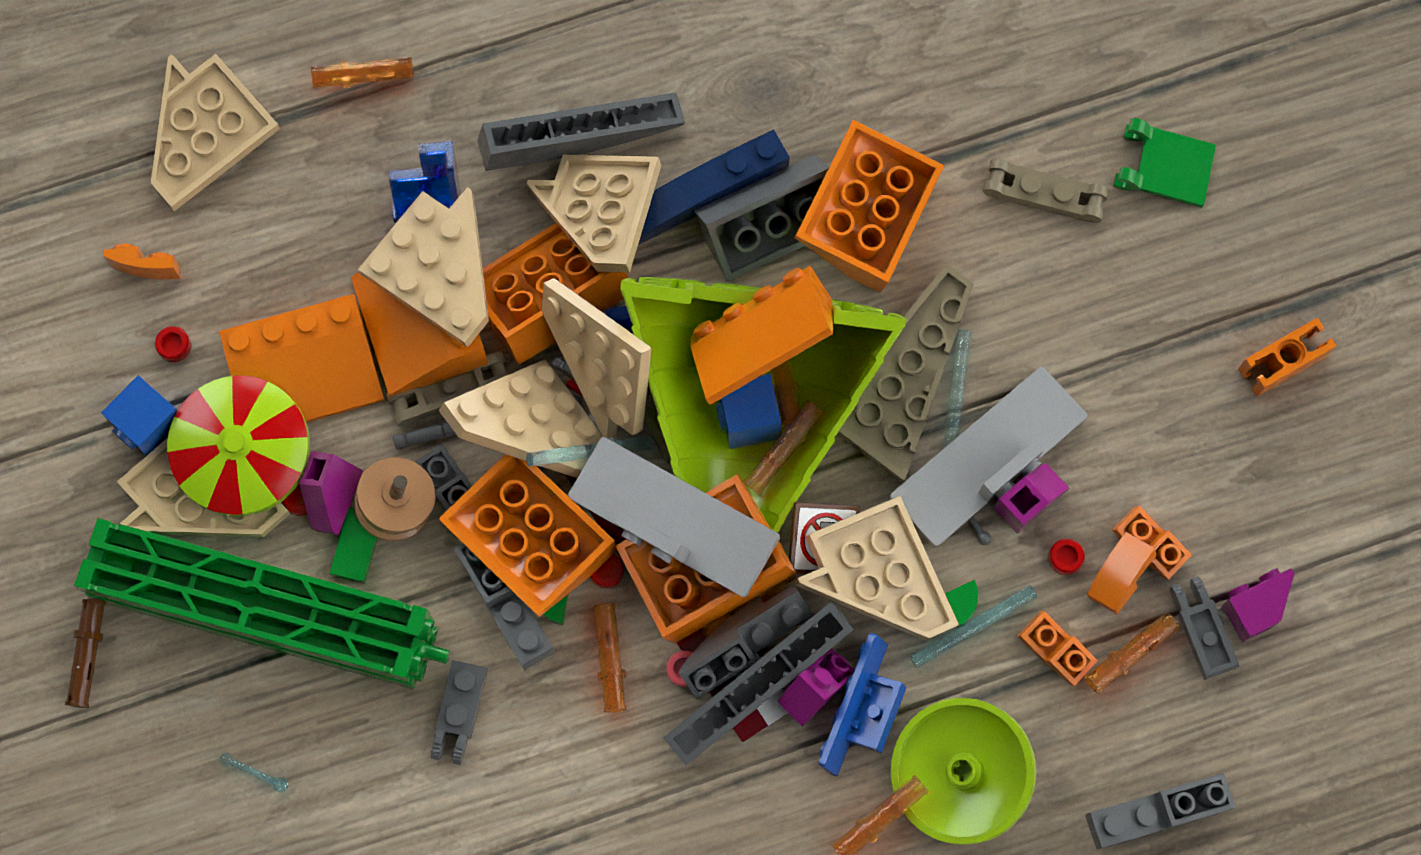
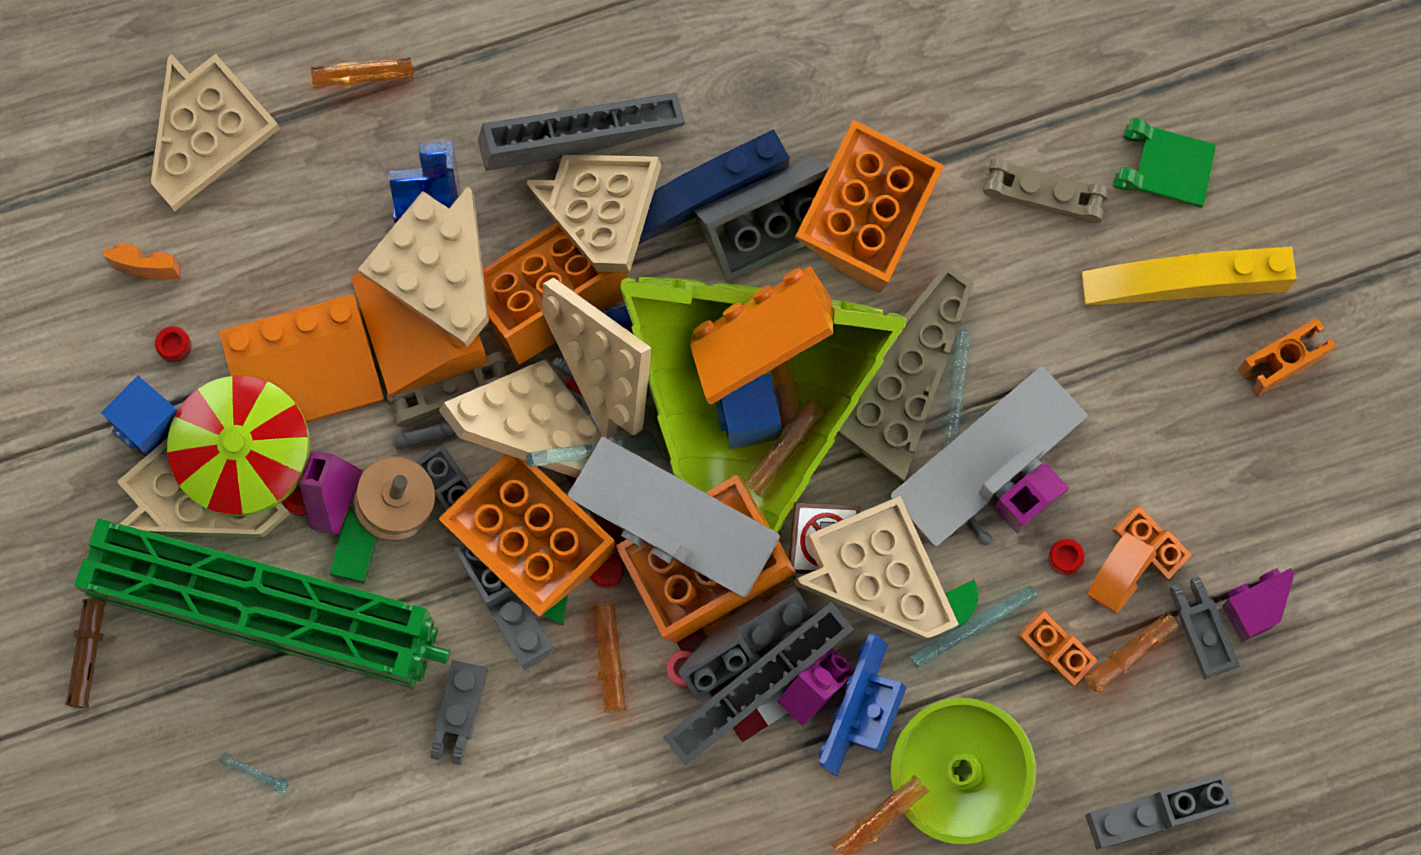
none -> yellow slope [1081,246,1297,306]

